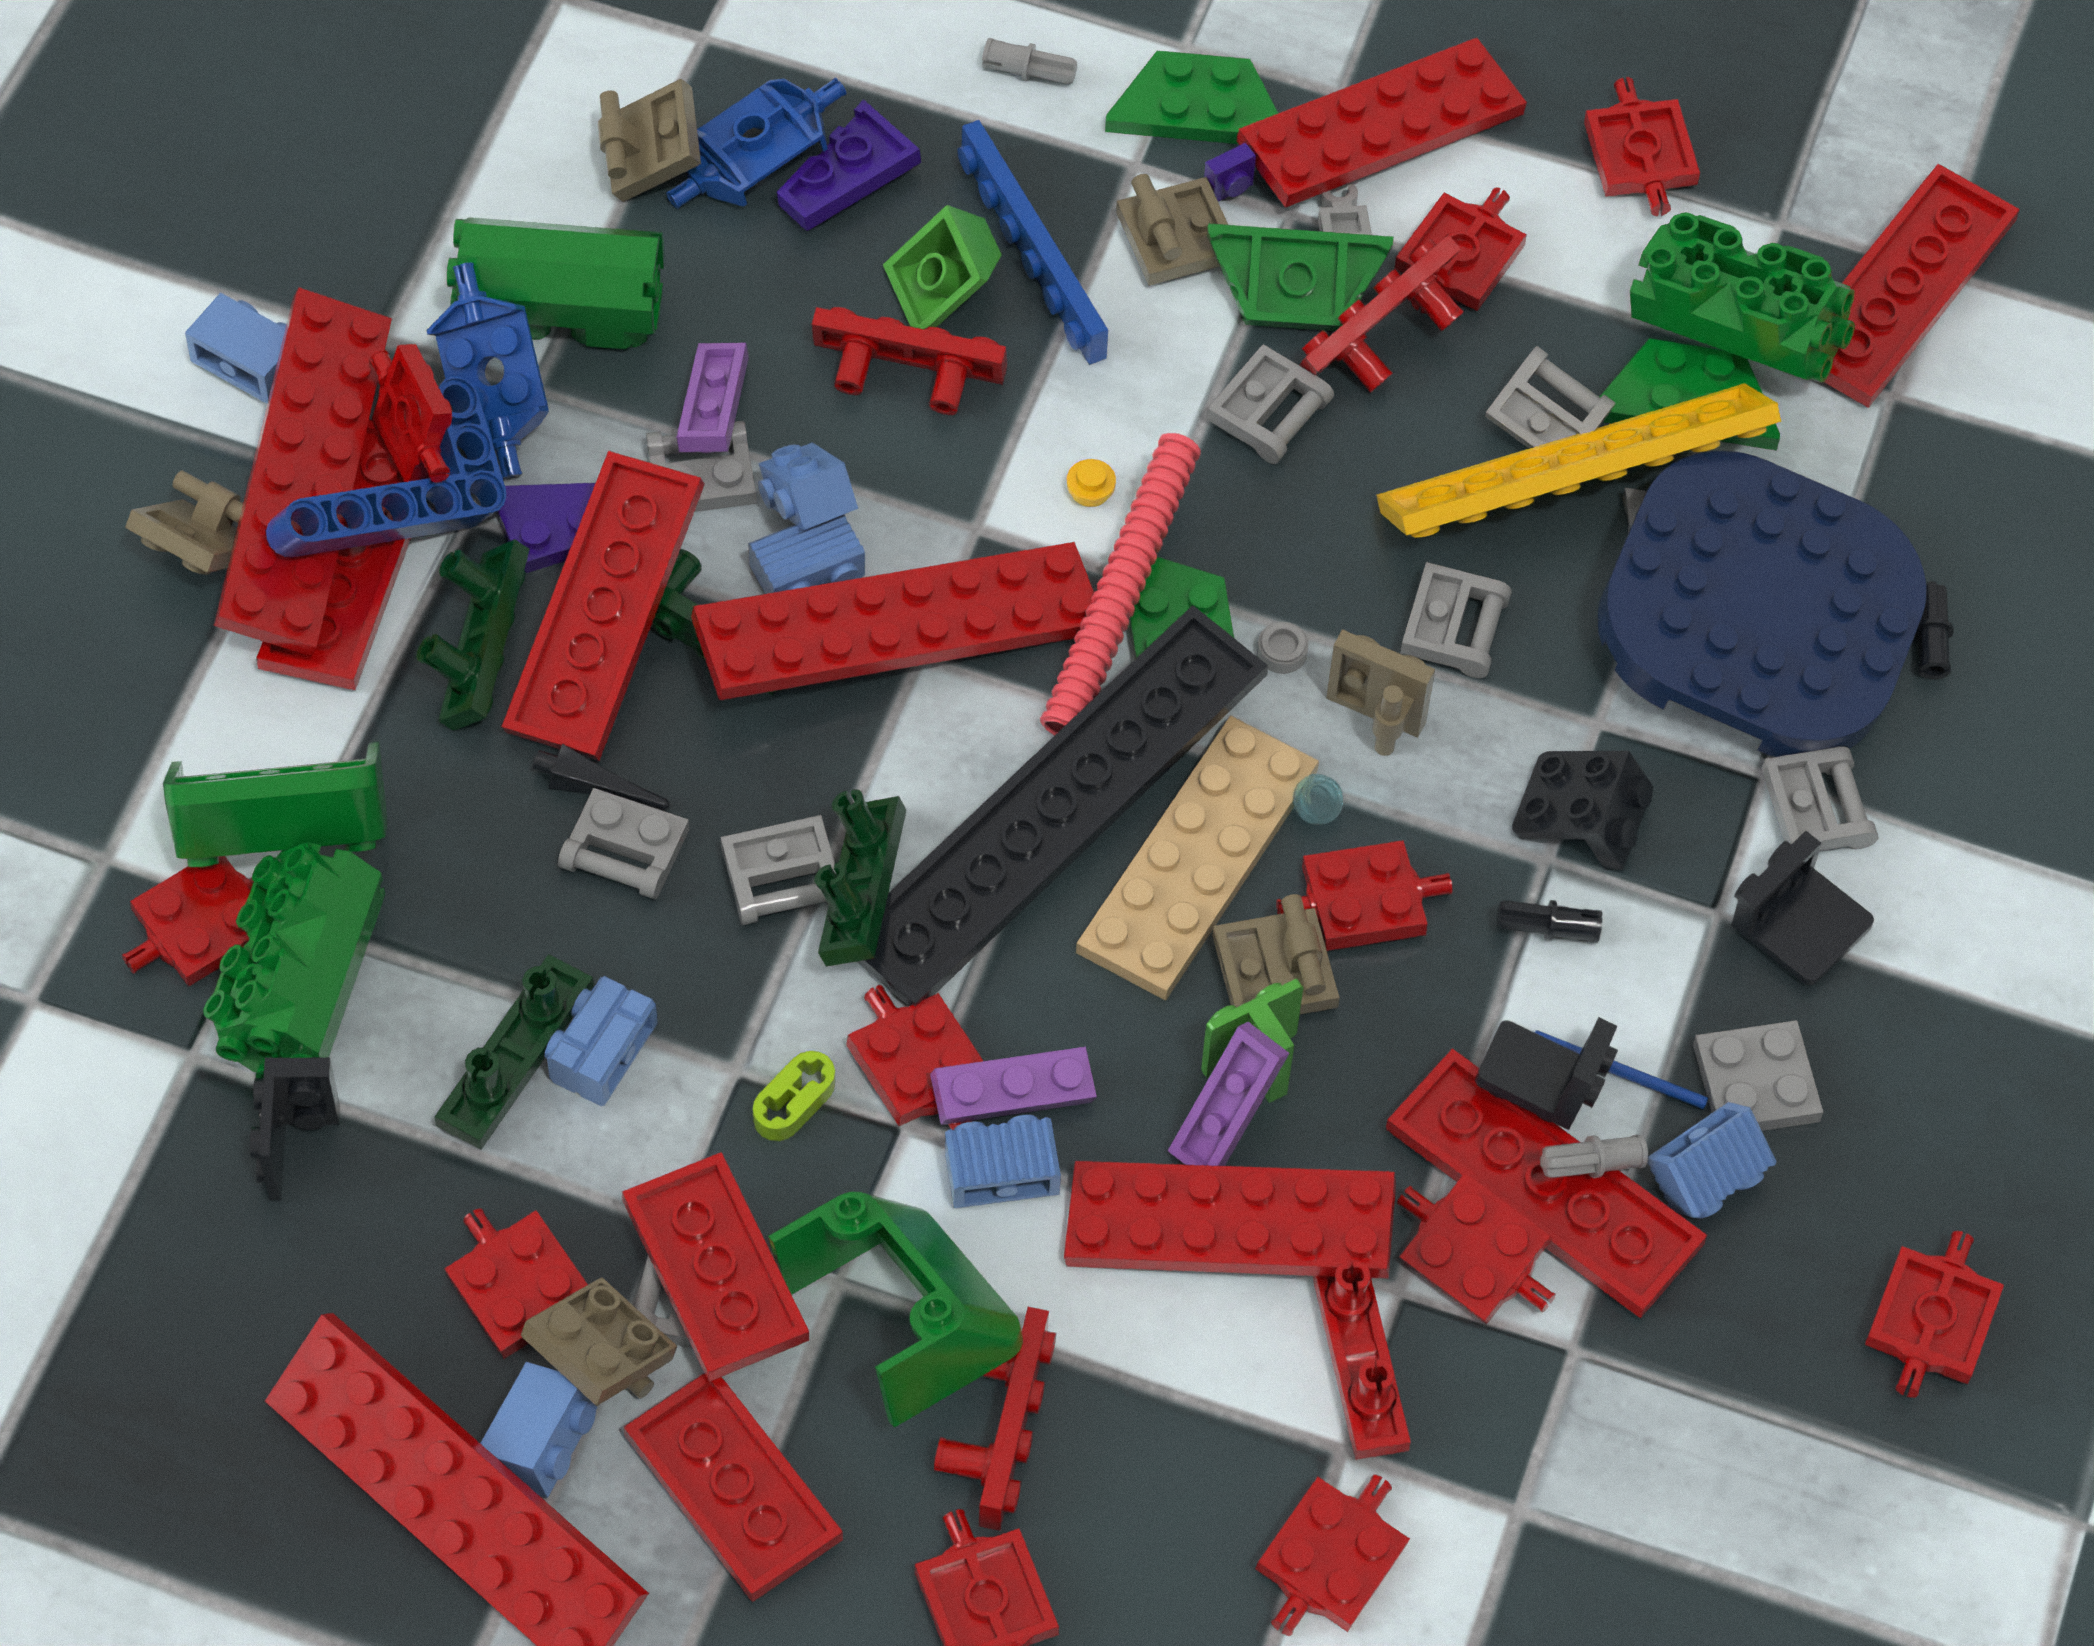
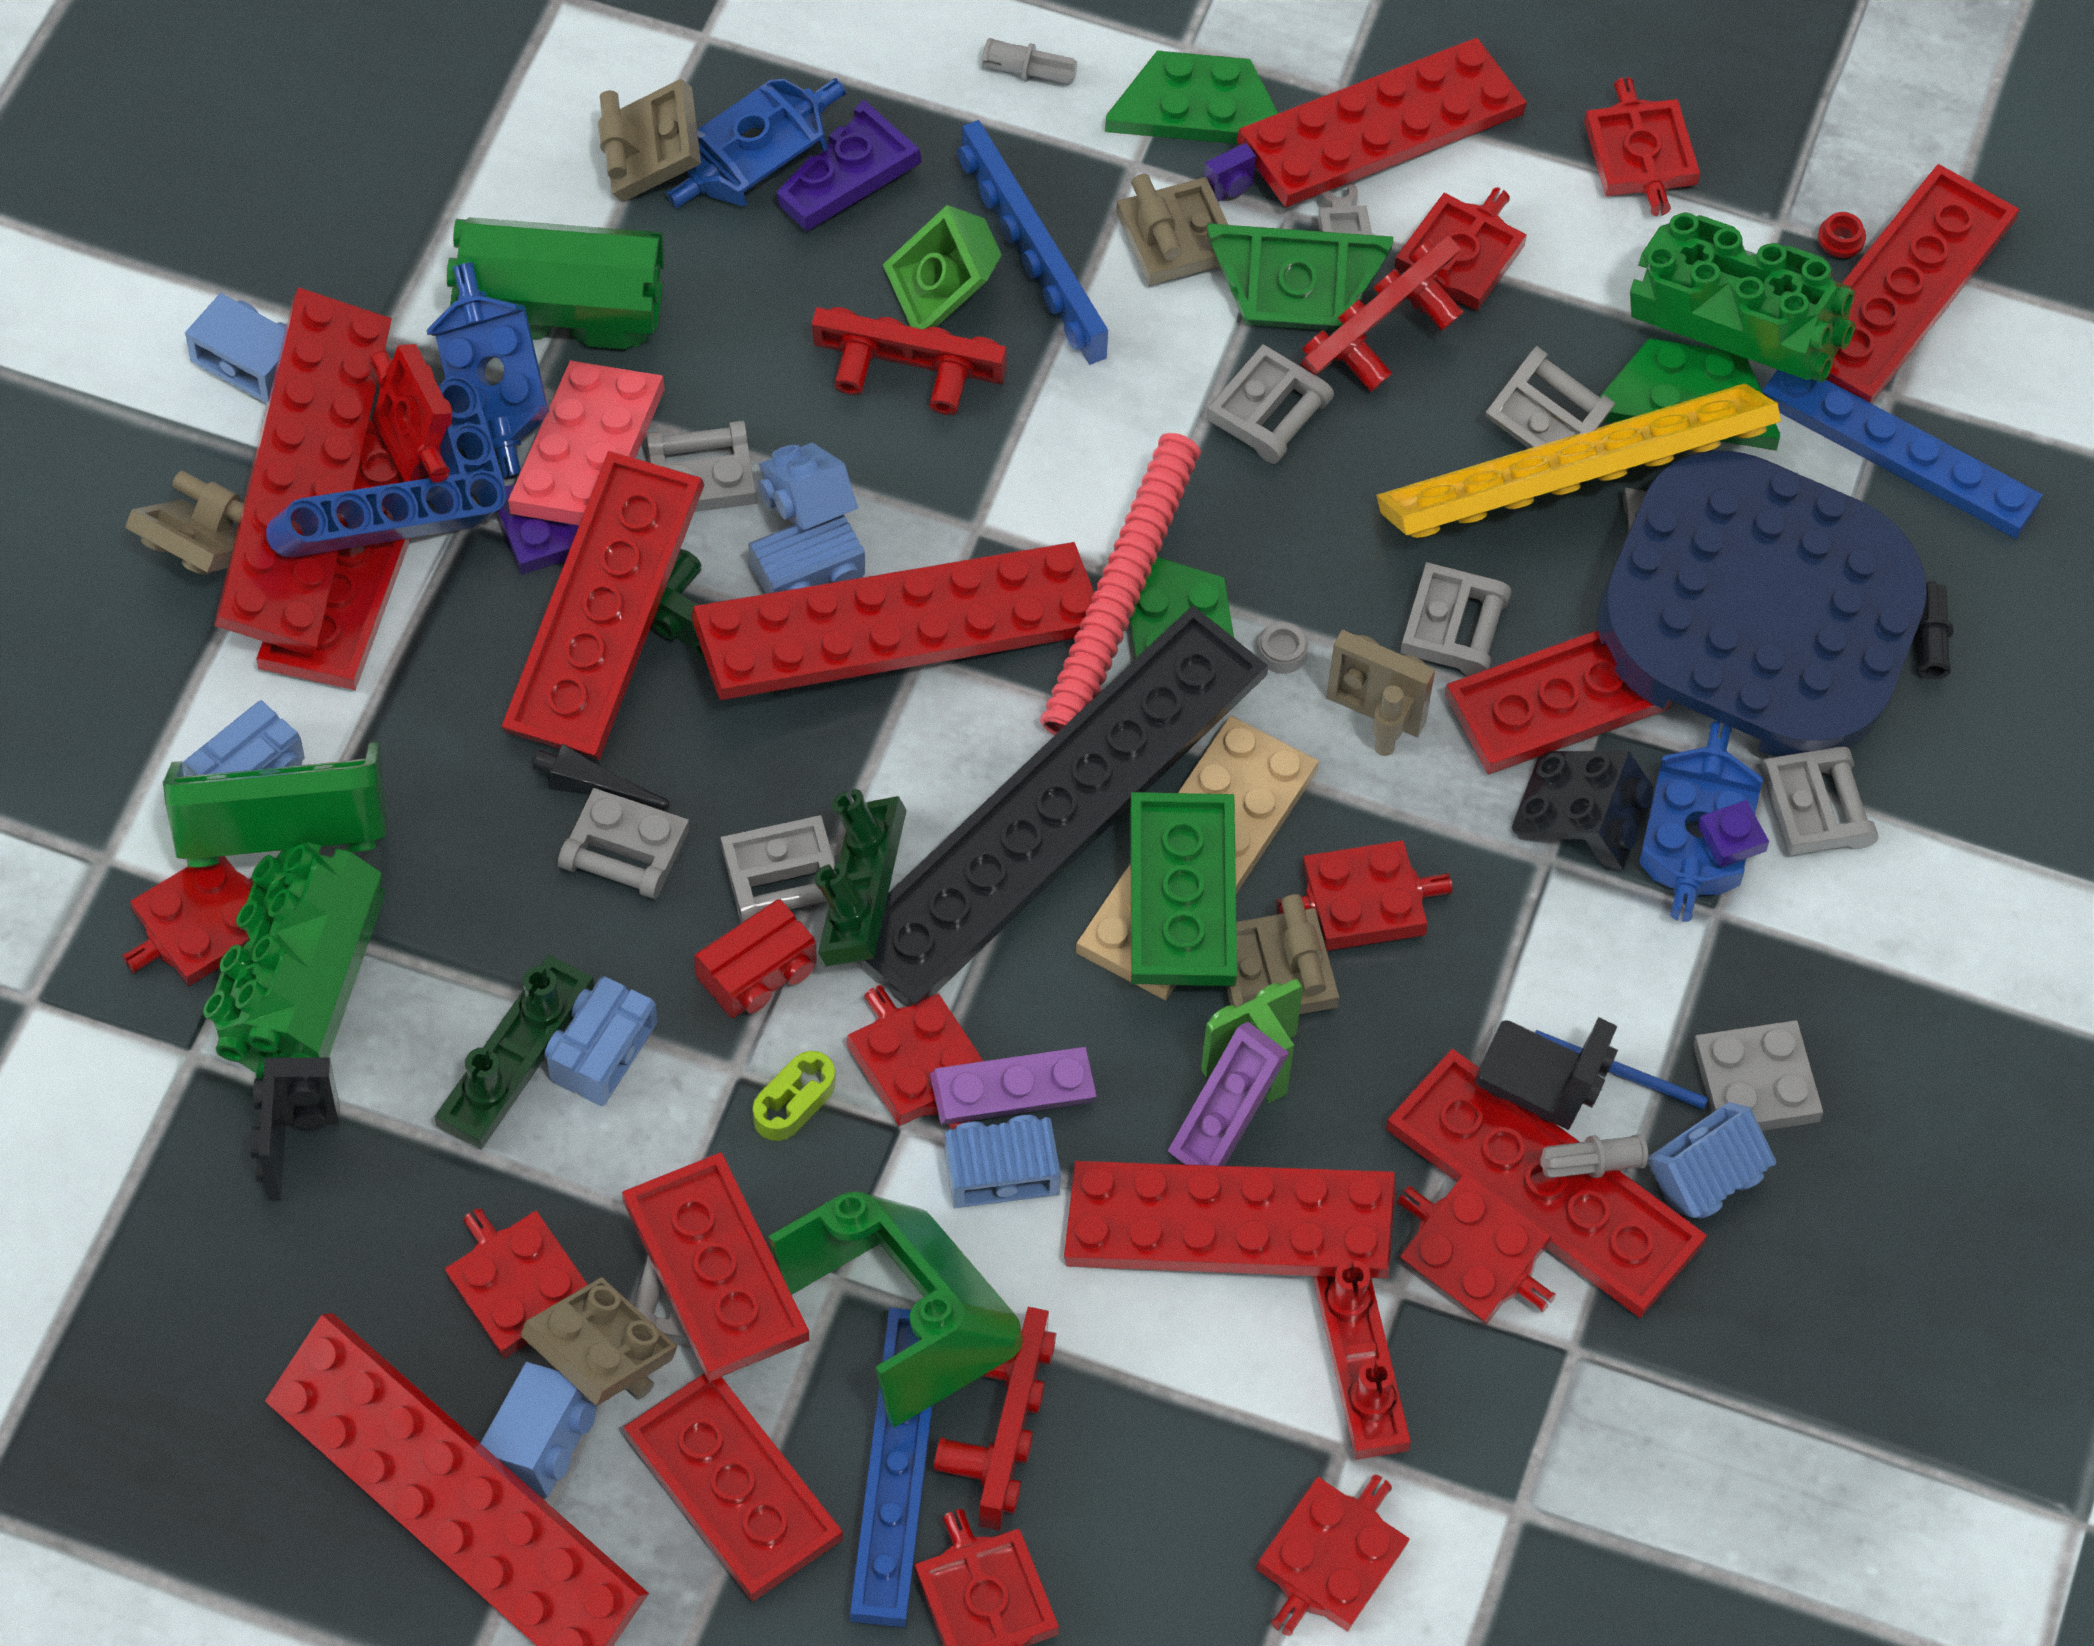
dark green plate [416,539,530,731] -> none
medium lavender plate [676,343,749,453] -> none
yellow plate [1067,459,1116,507] -> none
clear light blue plate [1293,774,1343,825] -> none
black axle [1497,900,1603,944] -> none
black bracket [1731,831,1874,985] -> none
red plate [1865,1231,2004,1398] -> none
none -> medium blue brick [182,700,305,776]
none -> coral plate [508,360,665,525]
none -> red brick [694,899,817,1018]
none -> blue plate [850,1307,933,1628]
none -> green plate [1130,792,1237,986]
none -> red plate [1444,630,1672,775]
none -> blue plate [1639,721,1763,922]
none -> dark purple plate [1698,800,1769,868]
none -> blue plate [1762,370,2043,539]
none -> red plate [1818,212,1866,258]

